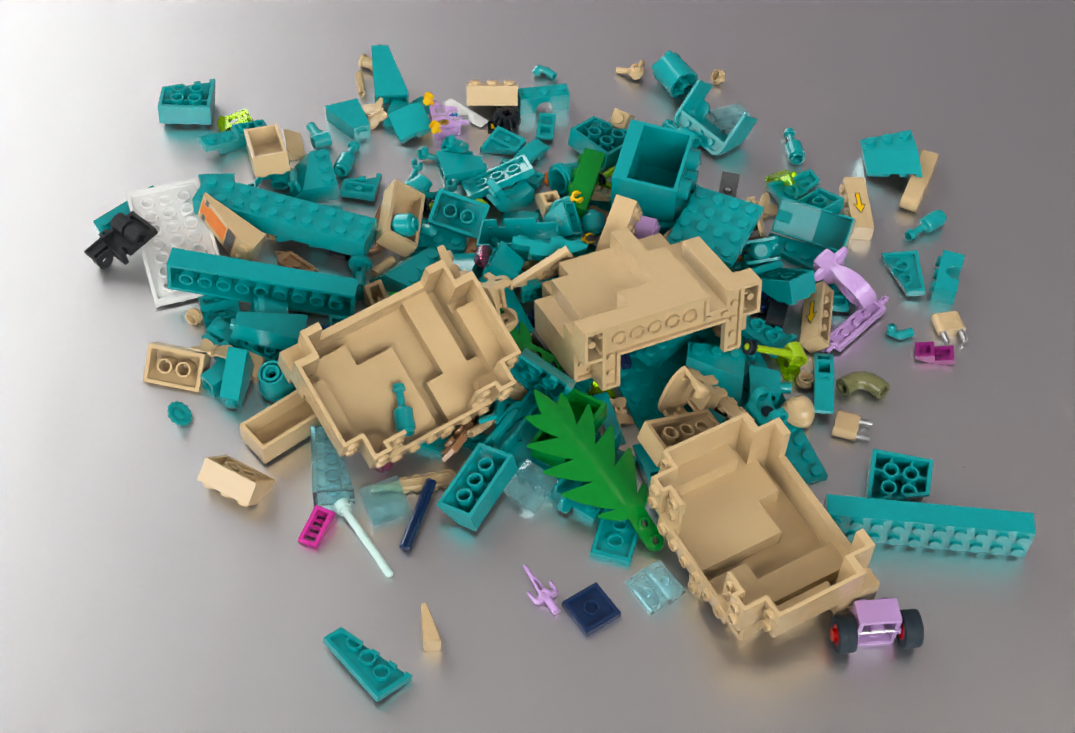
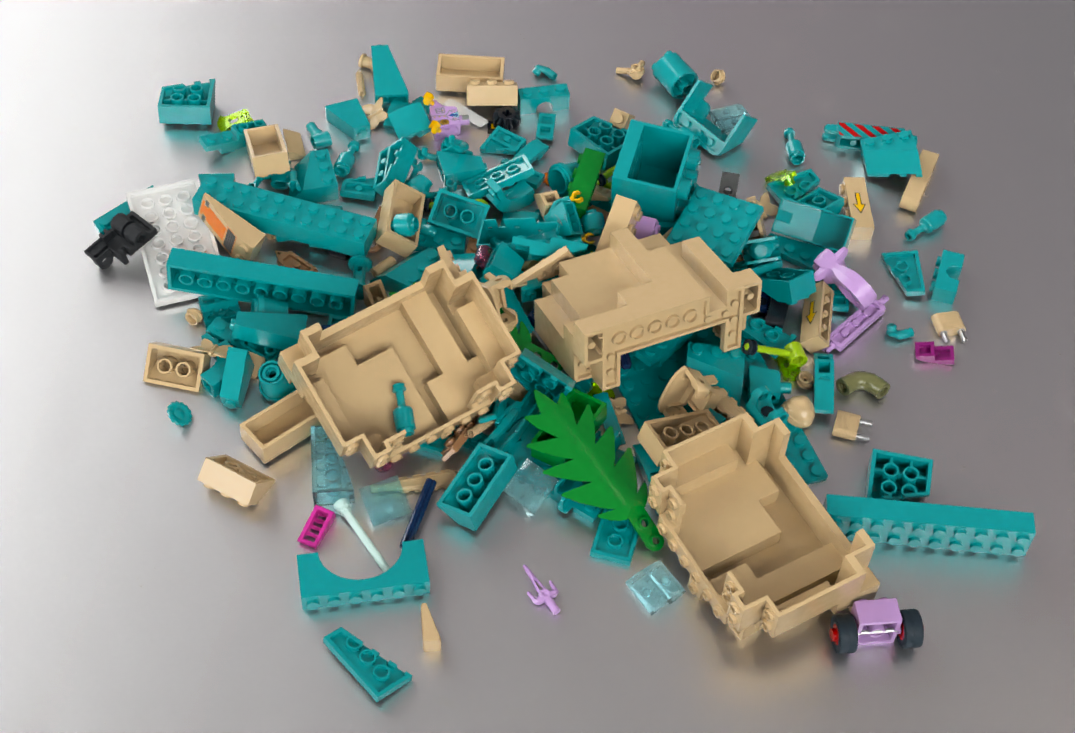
dark blue tile [562,582,621,637] -> none
none -> teal arch [297,539,430,610]
none -> teal wedge [373,136,418,197]
none -> tan piece [436,53,505,92]
none -> teal hinge [822,122,917,150]

